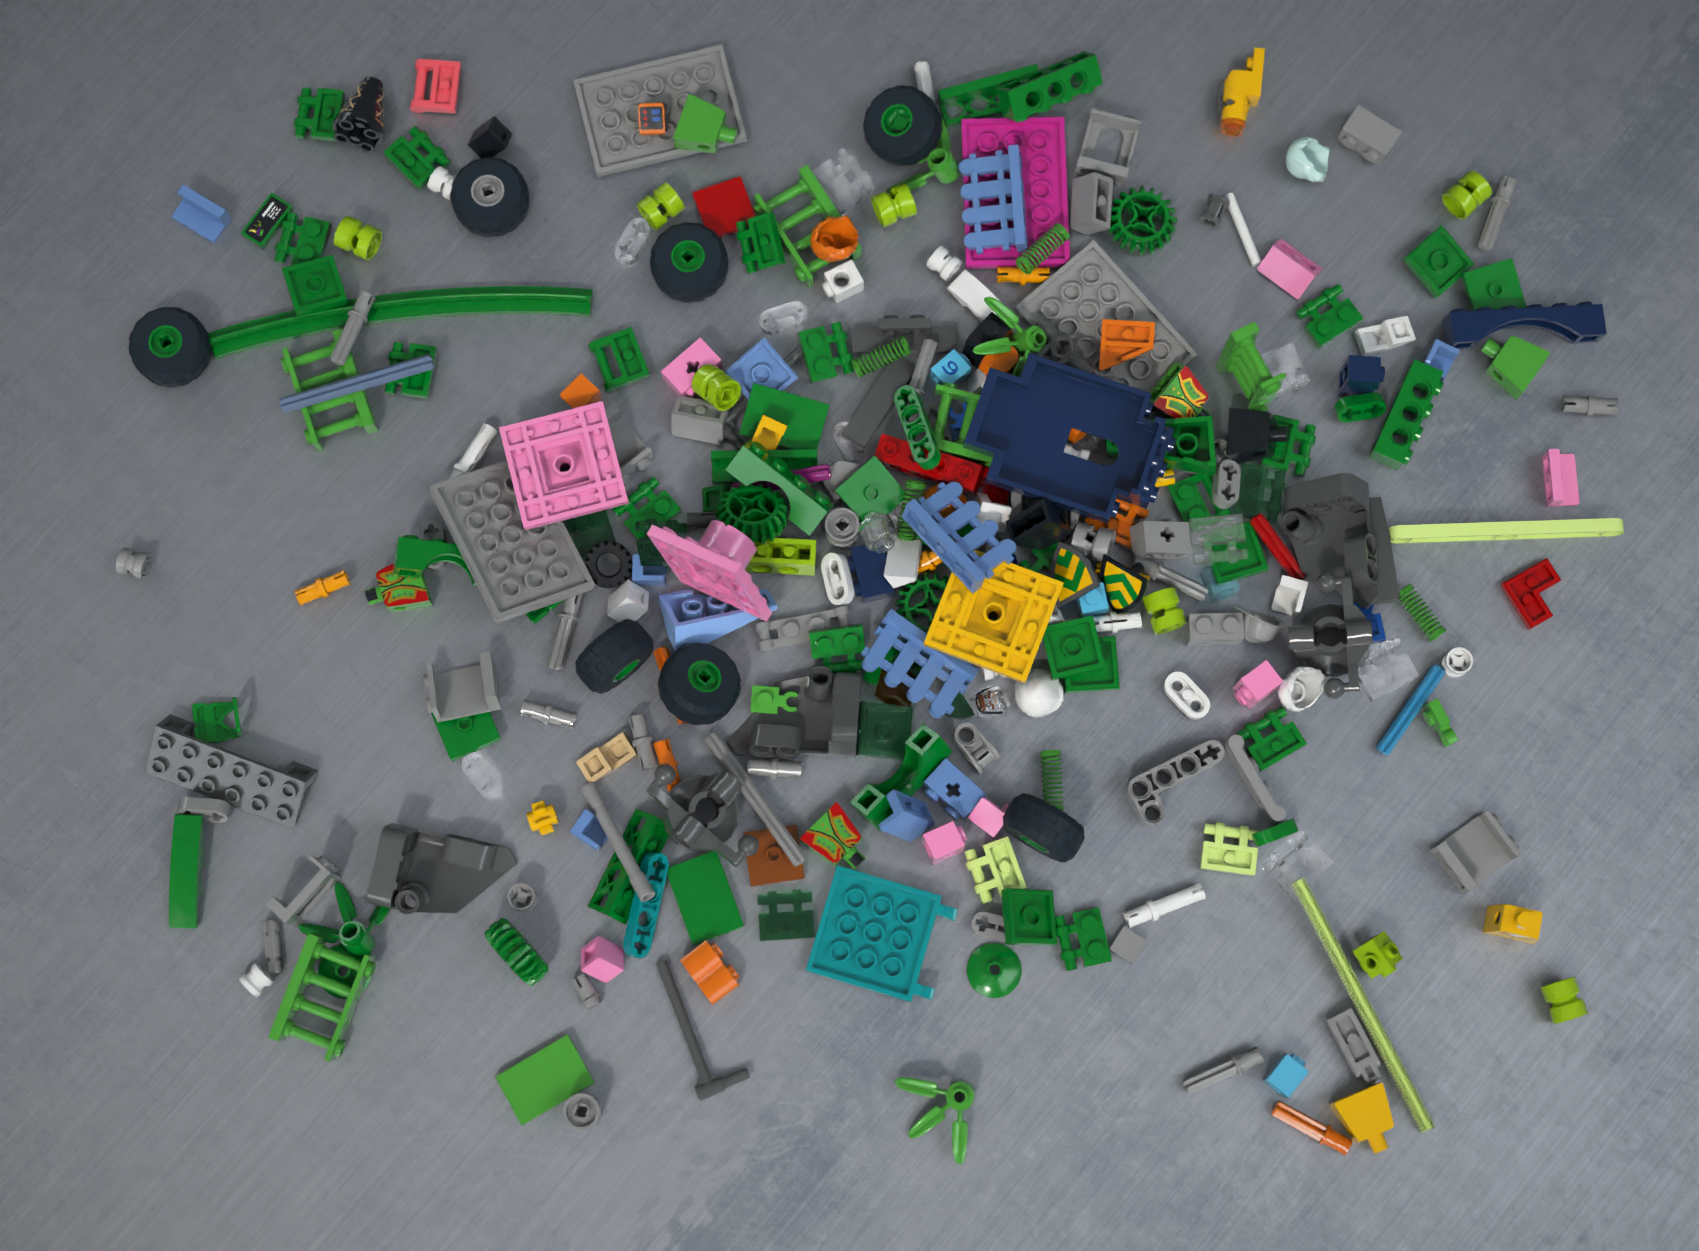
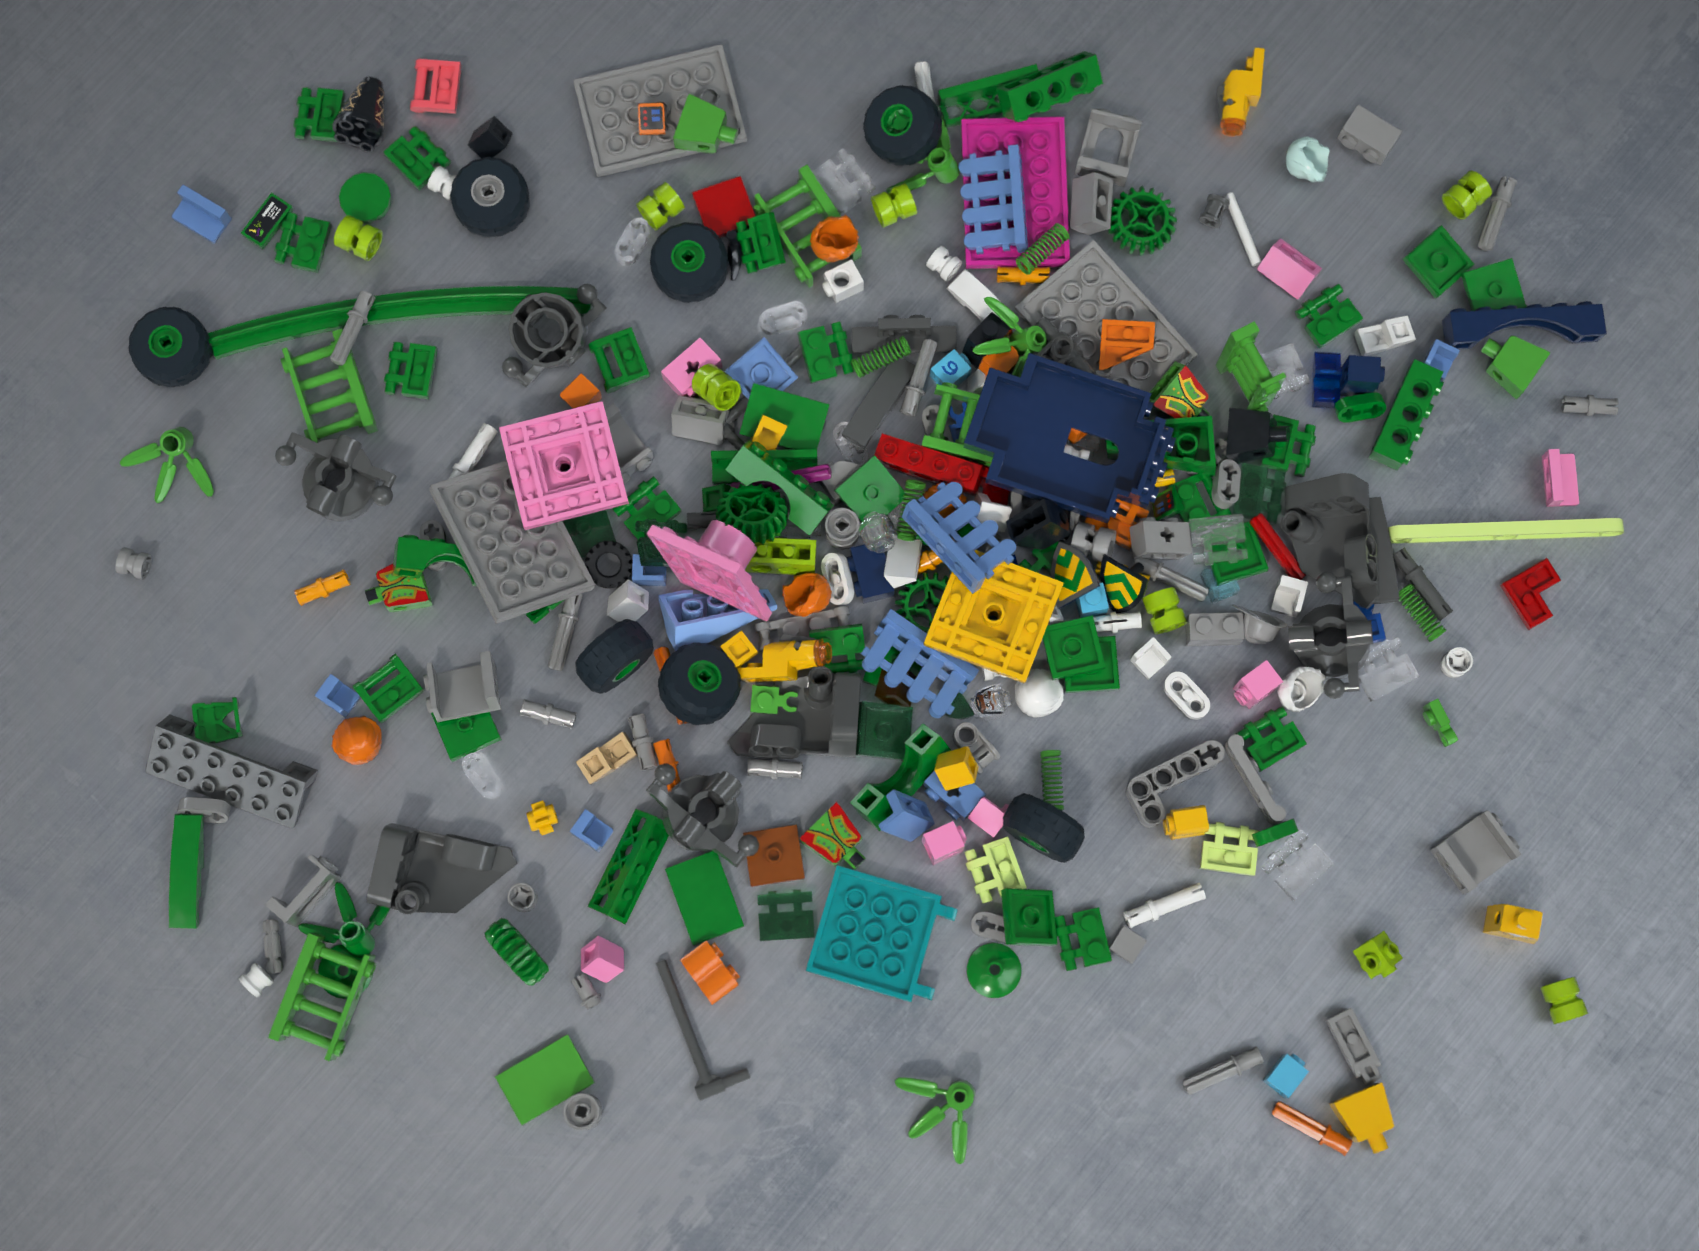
sand blue axle [279,354,434,413] -> none
green plate [282,255,348,317] -> none
light grey piece [581,783,655,902] -> none
teal beam [623,852,669,958] -> none
light grey axle [705,731,806,866] -> none
green beam [894,385,941,470] -> none
yellowish green axle [1291,877,1435,1132] -> none
dark azure axle [1376,664,1446,756] -> none
none -> bright green plant [120,427,214,503]
none -> dark grey piece [275,432,397,522]
none -> medium blue panel [314,674,361,718]
none -> orange hair [331,715,382,765]
none -> green tile [339,172,392,224]
none -> green plate [353,653,424,724]
none -> dark grey piece [502,284,607,387]
none -> yellow panel [720,630,758,669]
none -> black bar [726,230,742,281]
none -> yellow plate [737,634,832,683]
none -> orange hair [782,572,832,617]
none -> yellow panel [934,746,979,791]
none -> white panel [1130,637,1171,680]
none -> slope [1152,486,1185,521]
none -> yellow brick [1163,805,1209,840]
none -> clear blue slope [1312,352,1342,408]
none -> dark grey pin [1393,547,1453,621]

